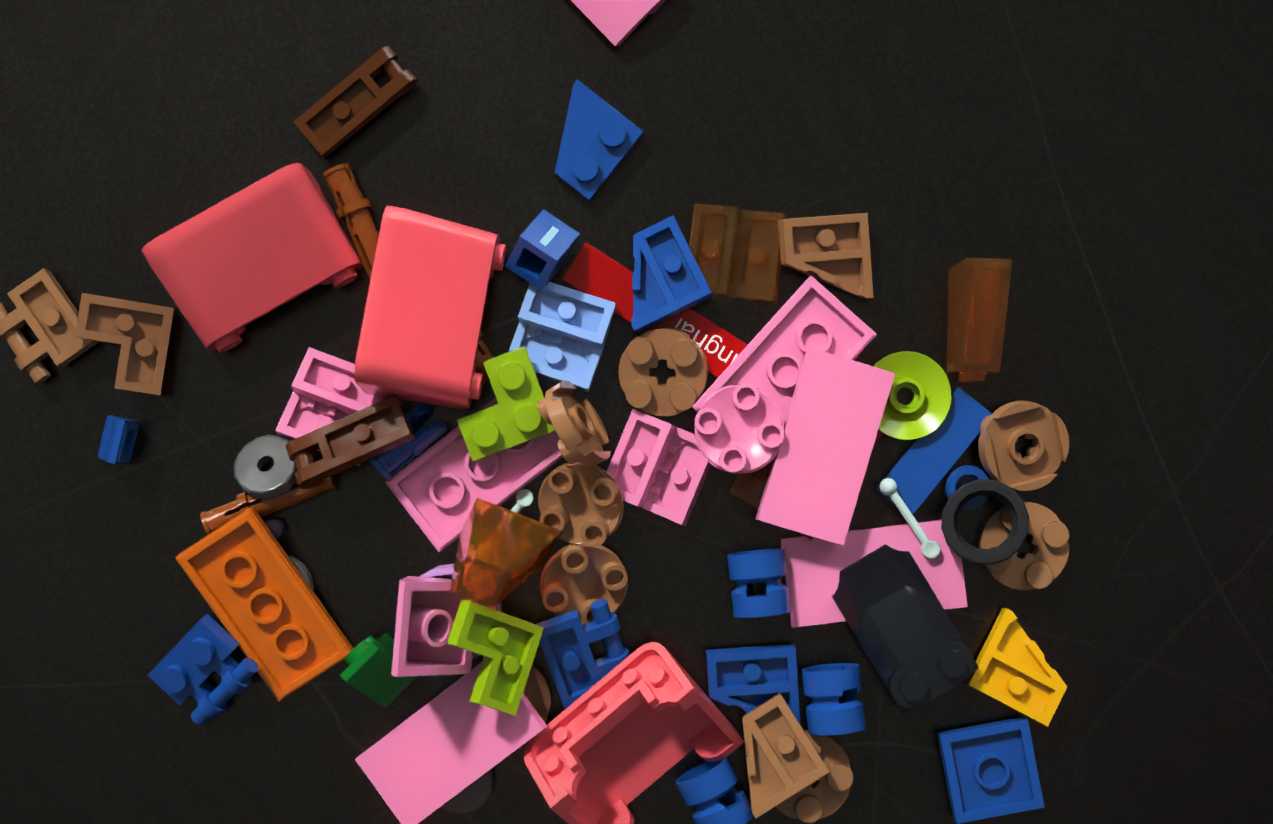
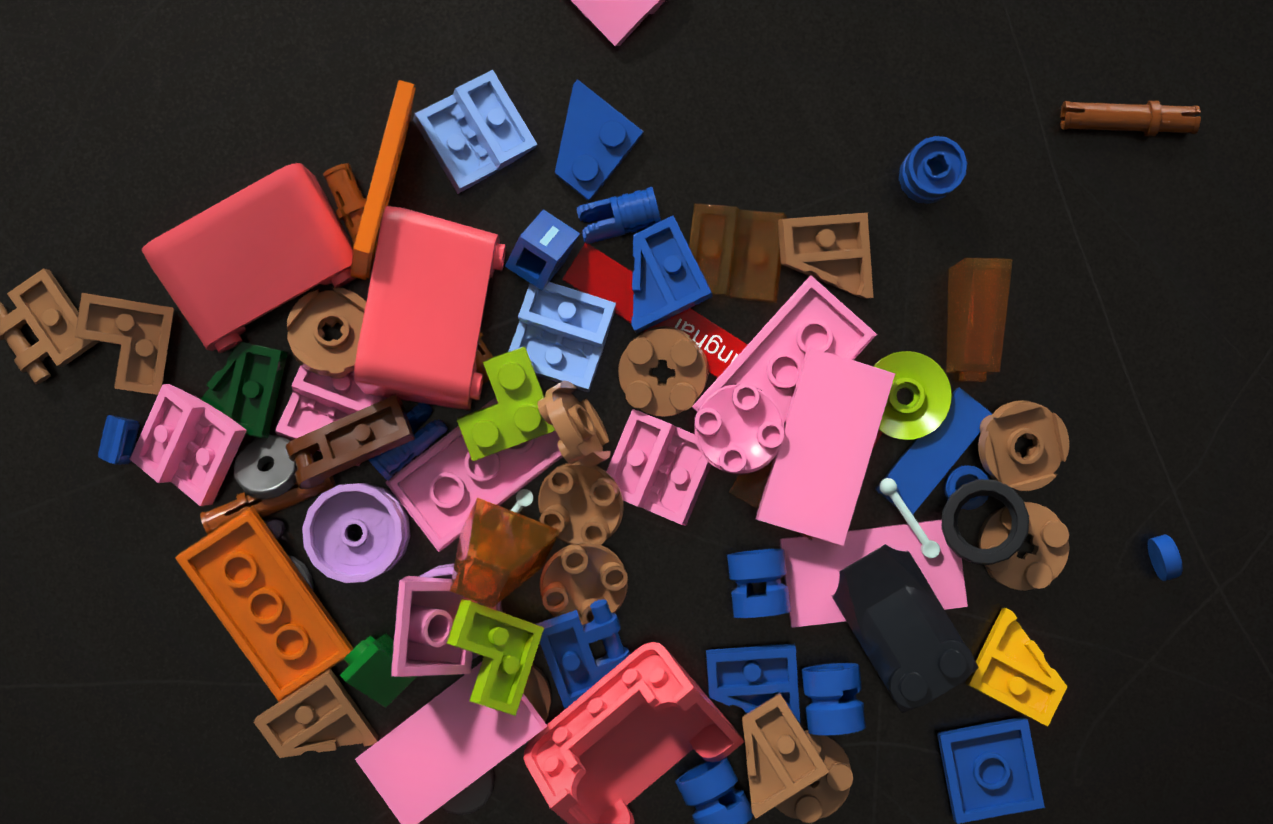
blue plate [148,614,258,726] -> none
reddish brown plate [293,45,418,159] -> none
none -> bright pink slope [130,384,247,506]
none -> dark green wing [200,342,288,438]
none -> medium nougat wing [254,668,379,758]
none -> medium nougat plate [287,288,366,379]
none -> lavender wheel [302,483,411,583]
none -> orange tile [350,80,416,280]
none -> light blue slope [413,70,538,194]
none -> blue hinge [576,187,661,244]
none -> blue wheel [899,136,967,204]
none -> dark orange pin [1060,100,1201,136]
none -> blue tile [1148,534,1183,581]

